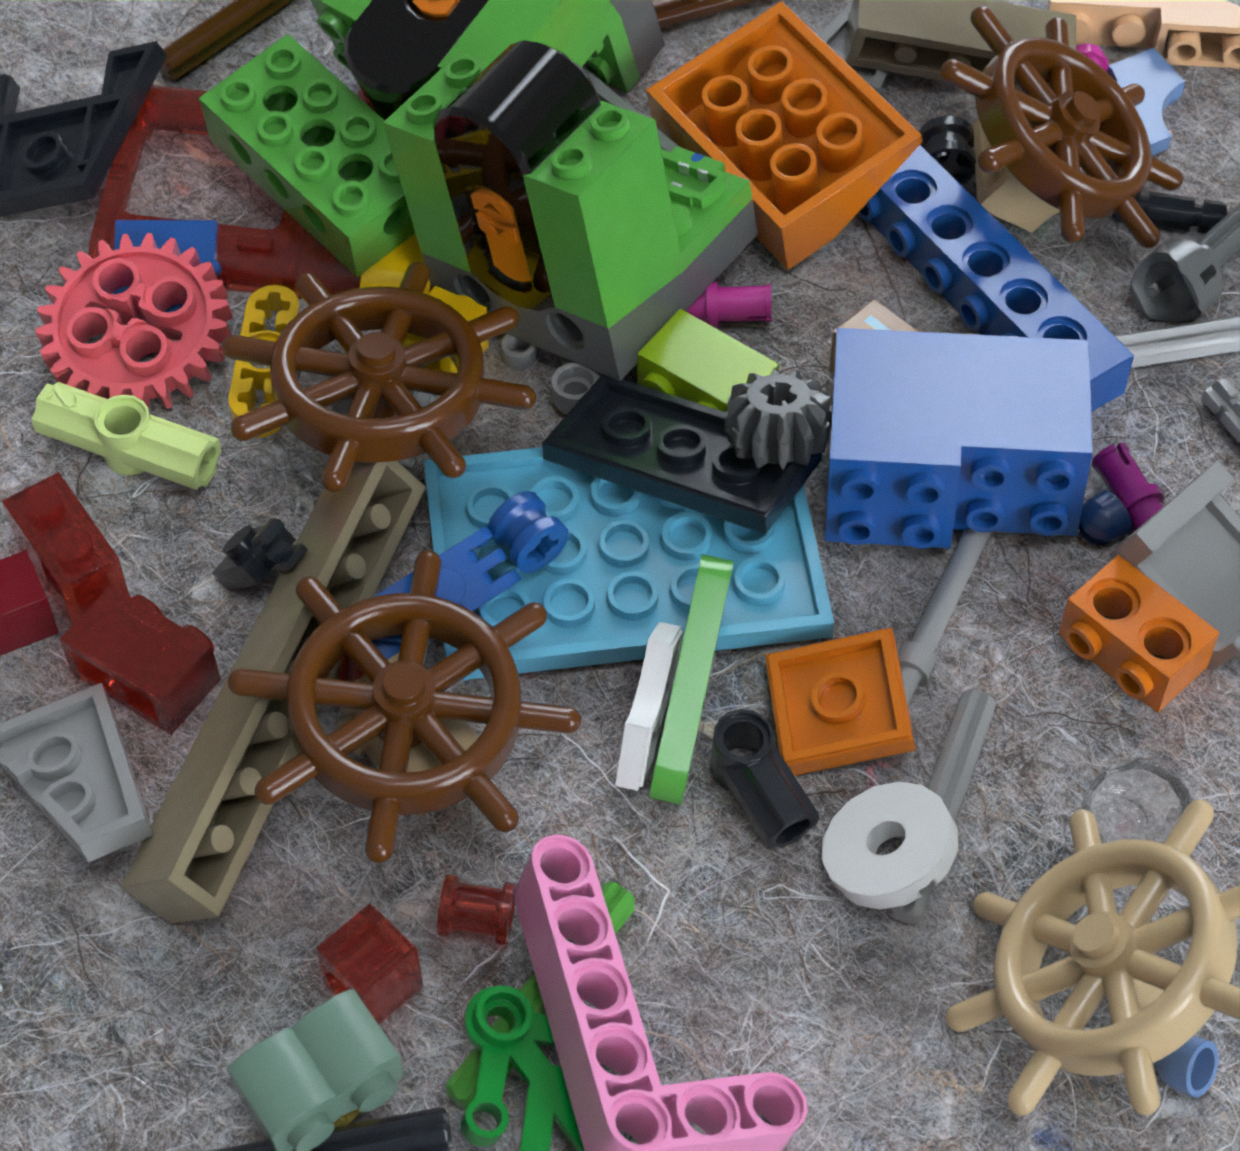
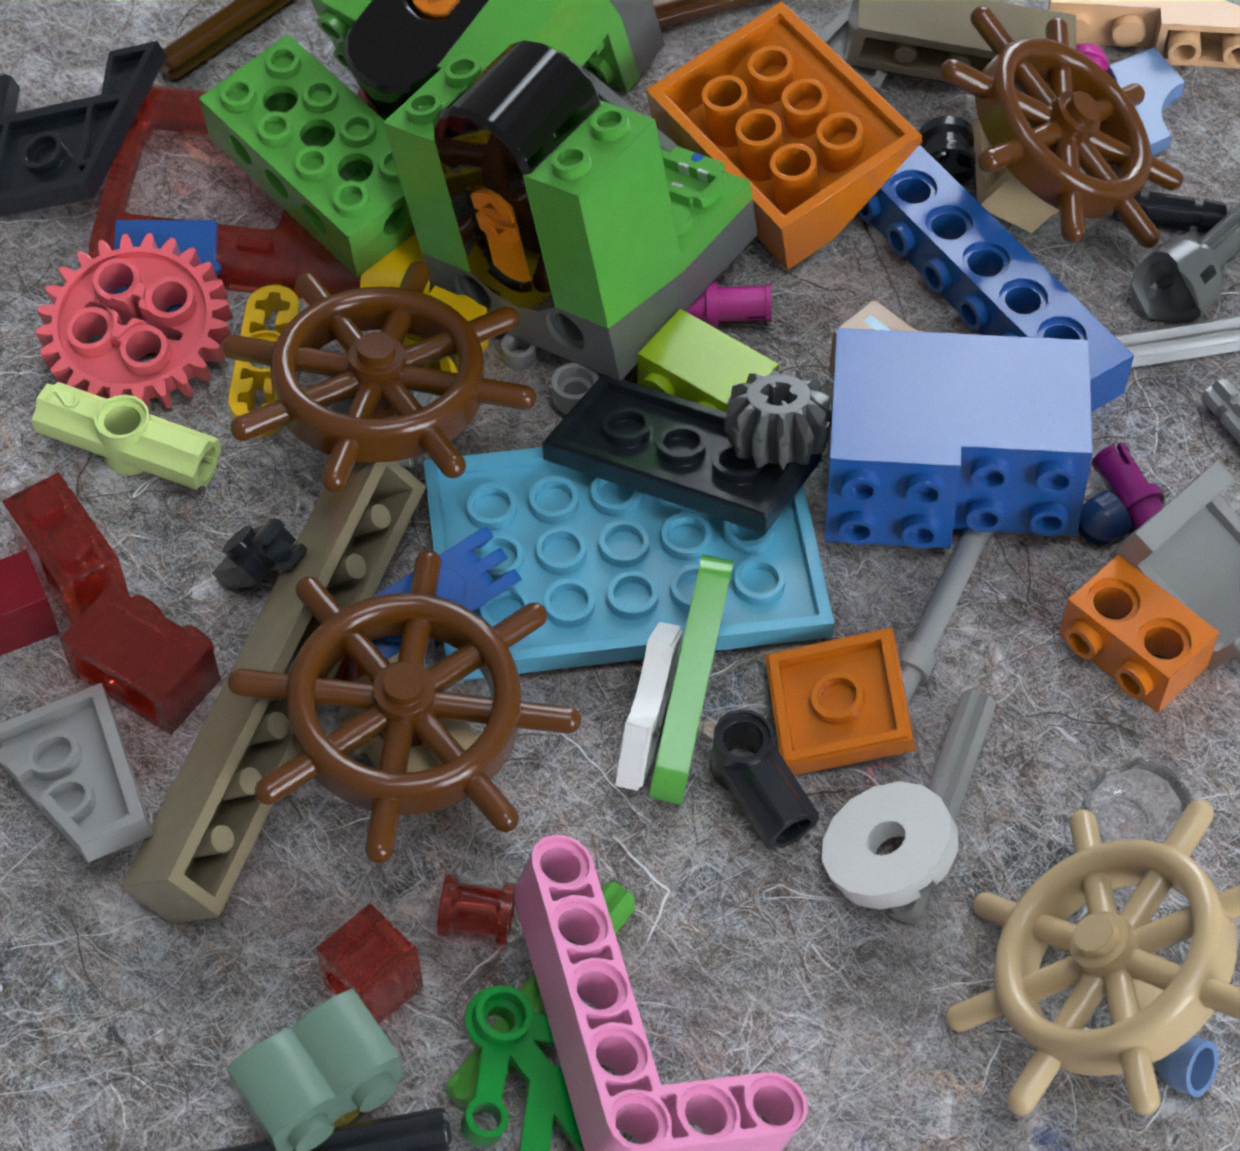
blue wheel [487,491,569,573] -> none

